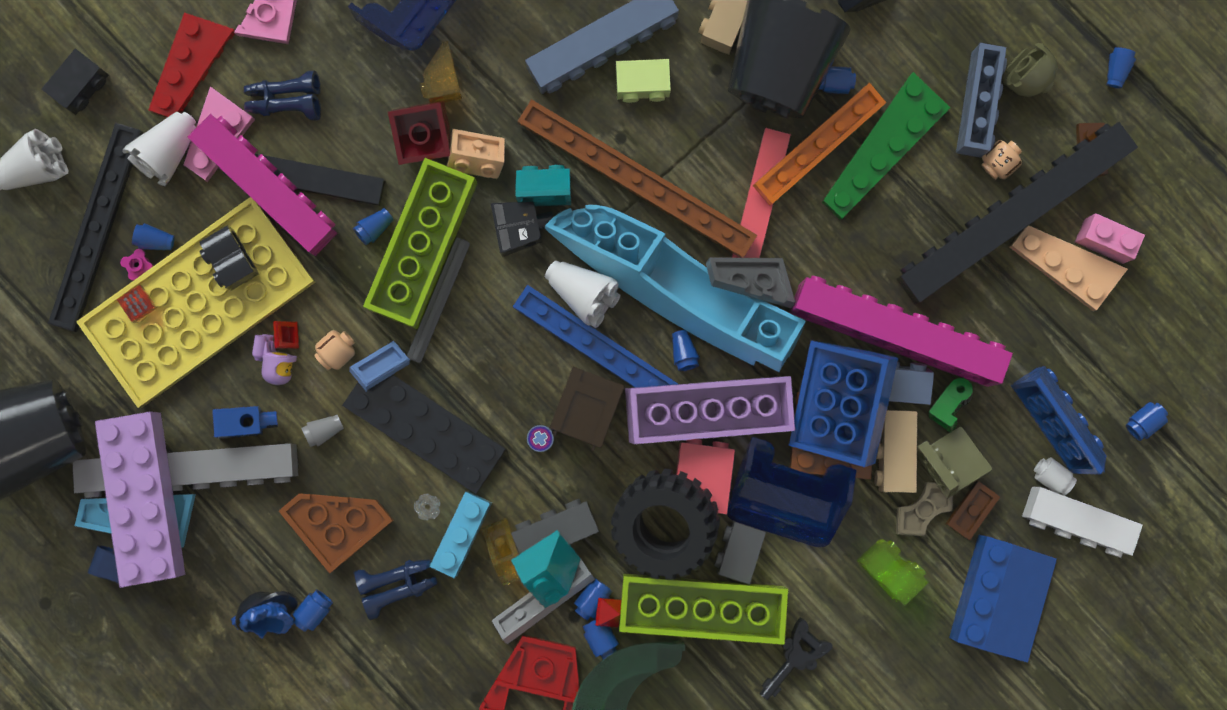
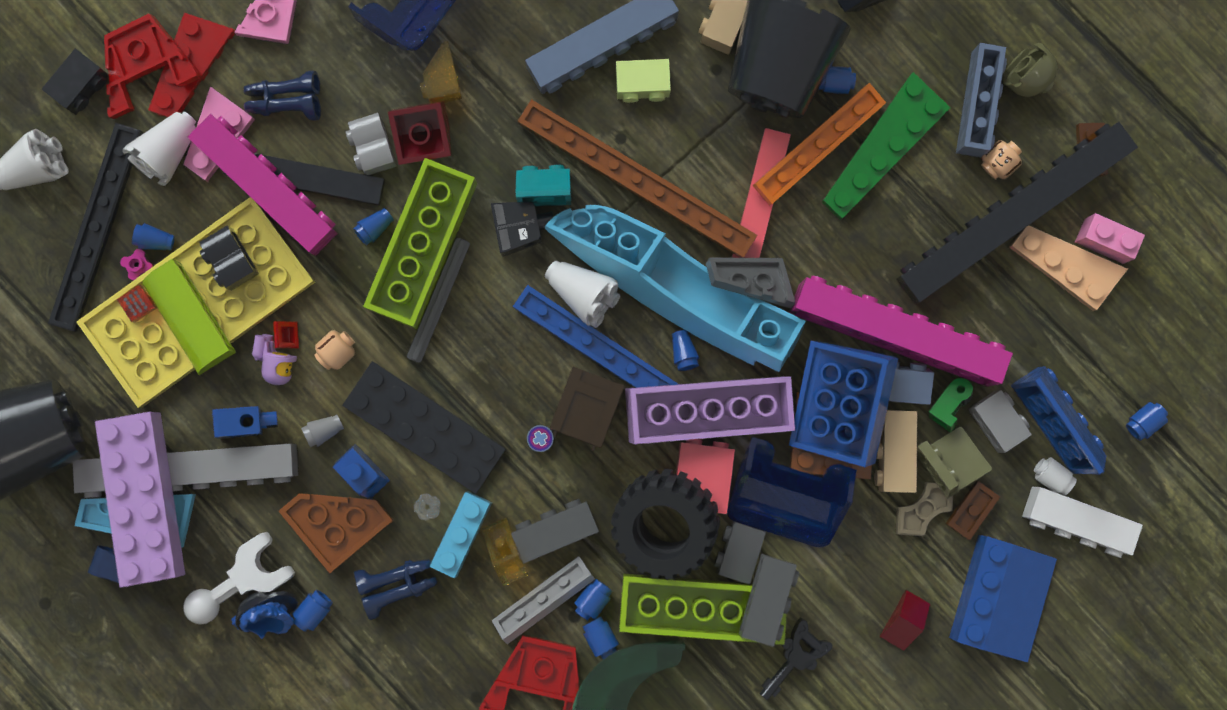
medium blue tile [349,341,410,391] -> none
light nougat bracket [447,129,505,179] -> none
teal slope [511,530,581,608] -> none
red slope [595,598,621,627] -> none
clear neon green brick [856,539,929,605] -> none
blue cone [1106,47,1136,89] -> none
none -> red wing [104,14,202,119]
none -> lime brick [142,259,236,375]
none -> white piece [183,532,295,624]
none -> blue torso [333,444,390,499]
none -> light grey brick [346,113,397,176]
none -> dark grey brick [739,554,799,647]
none -> dark red slope [880,590,930,651]
none -> light grey brick [968,390,1032,453]

